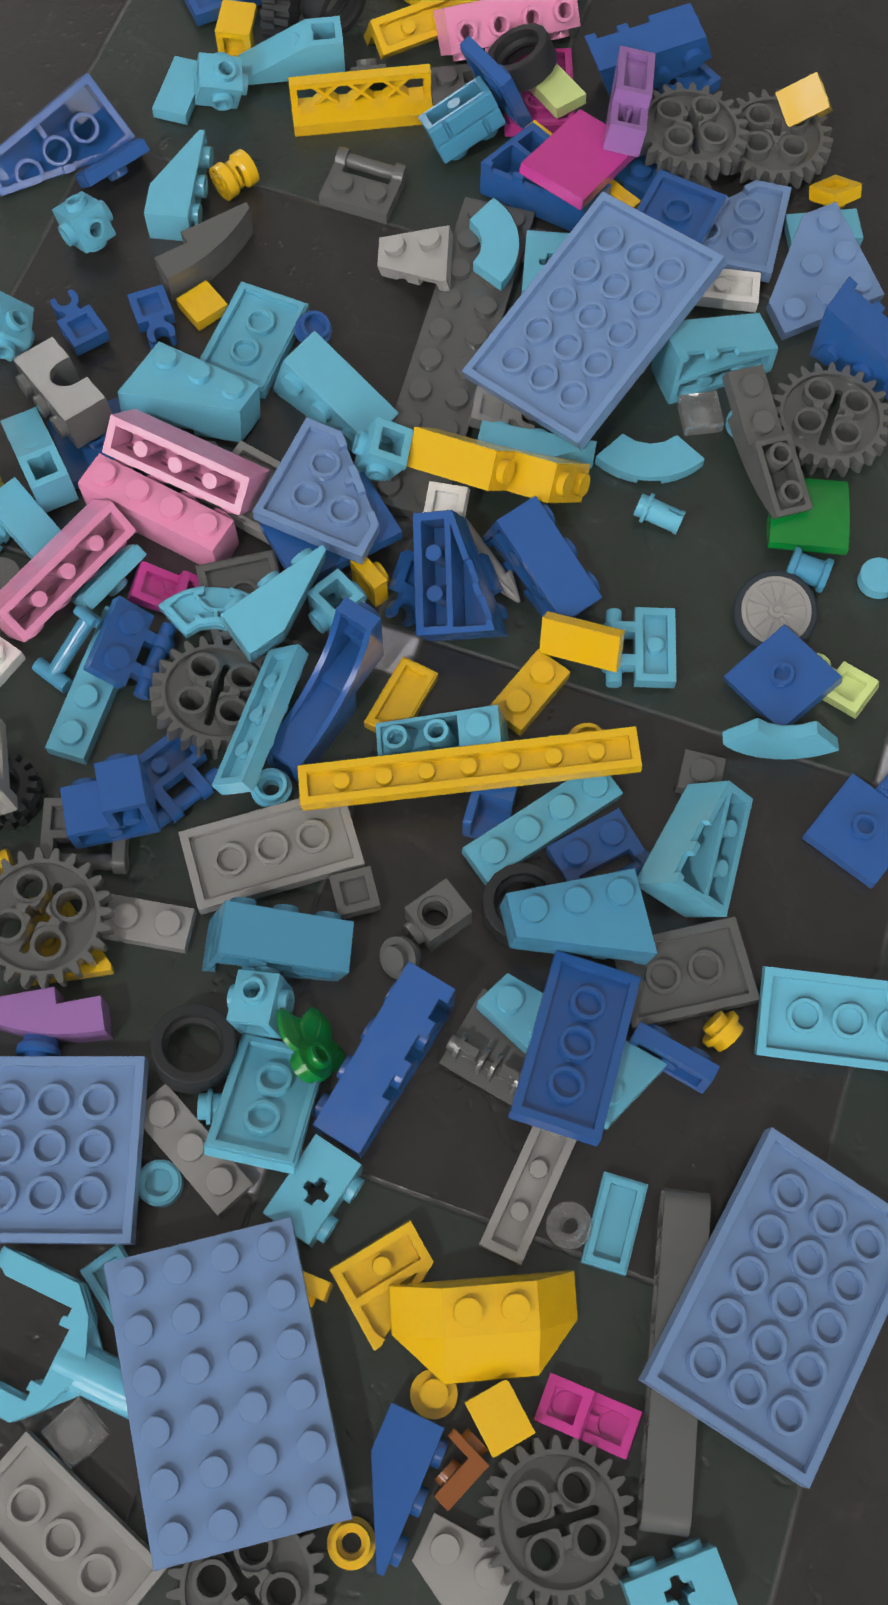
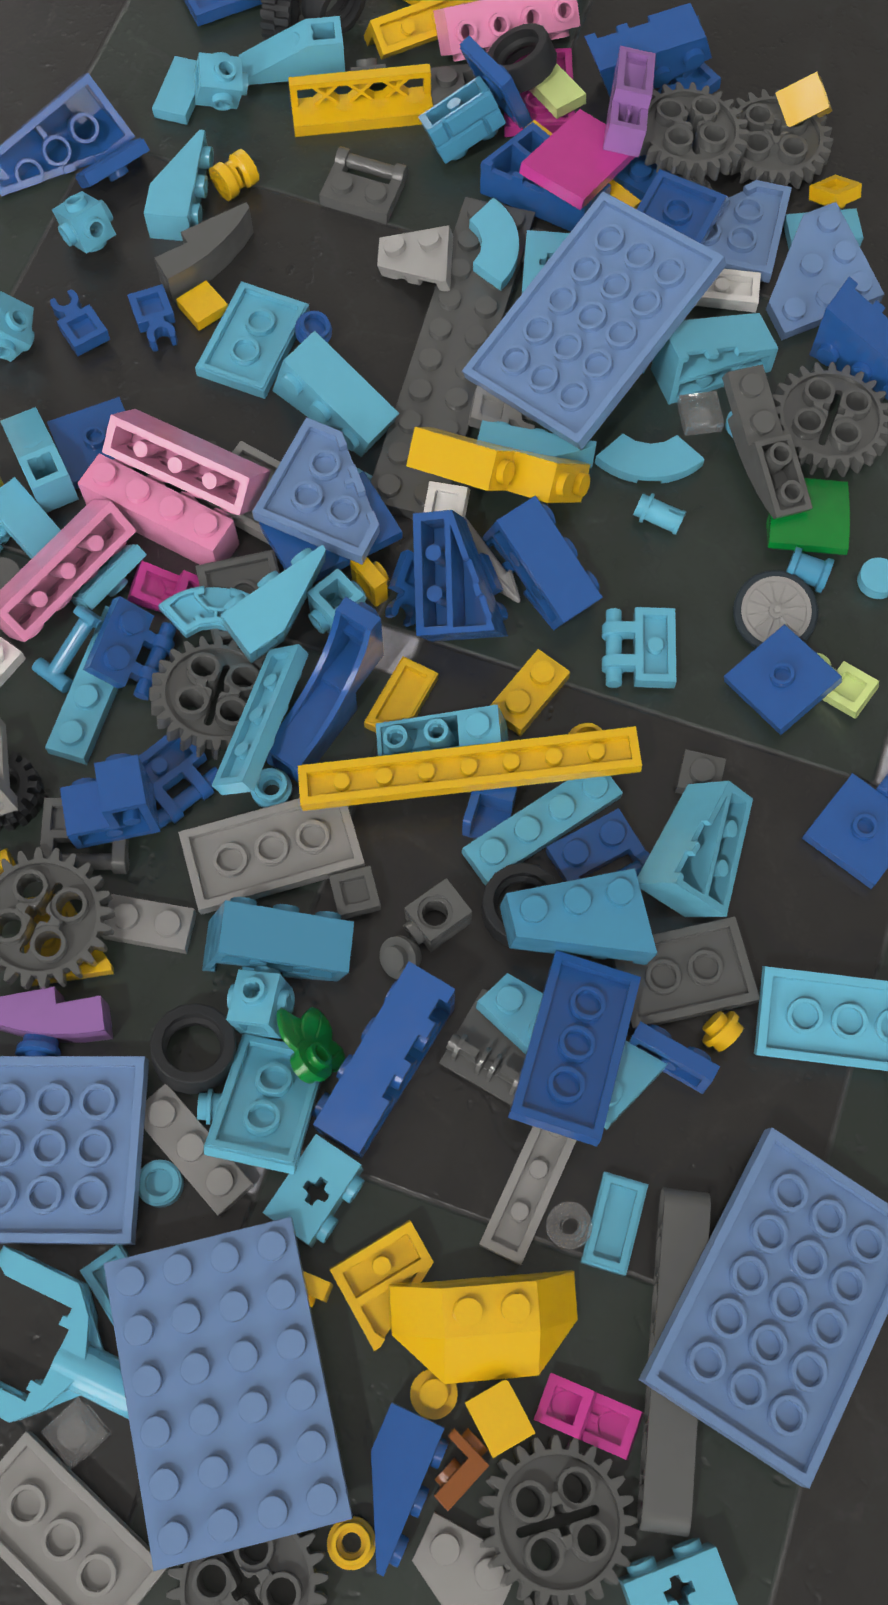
arch [13,337,112,449] -> none
medium azure wedge [118,342,261,442] -> none
yellow panel [215,0,257,57] -> none
medium azure brick [352,417,414,481] -> none
yellow tile [539,611,625,672] -> none
medium azure tile [722,718,839,759] -> none

